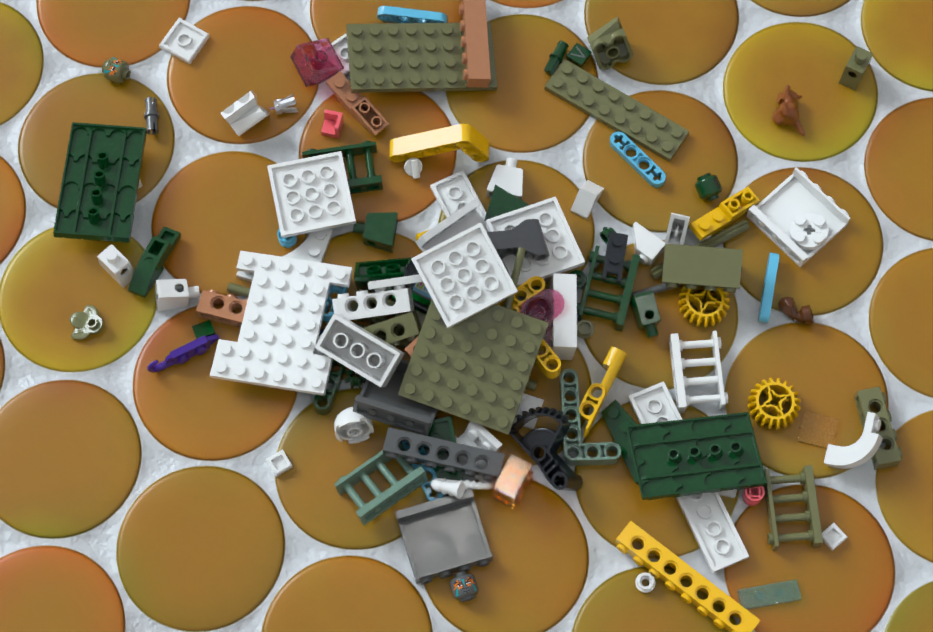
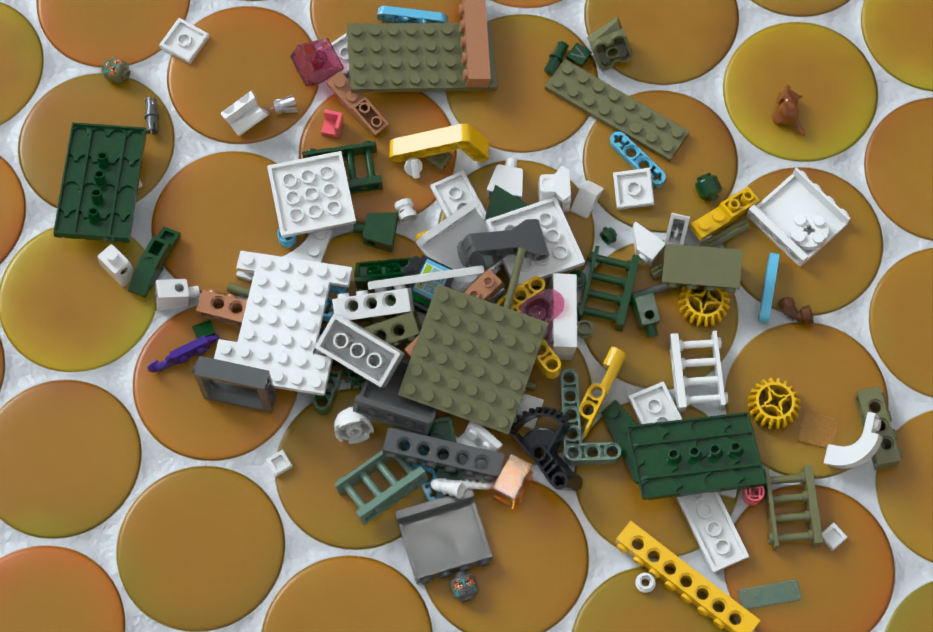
olive plate [69,305,104,340] -> none
white plate [411,222,518,328] -> none
black hinge [601,232,628,284] -> none
olive torso [839,46,873,91] -> none
none -> dark grey window [192,356,277,413]
none -> white wheel [394,198,418,224]
none -> olive plate [427,152,452,171]
none -> white piece [538,166,571,214]
none -> white tile [613,168,655,210]

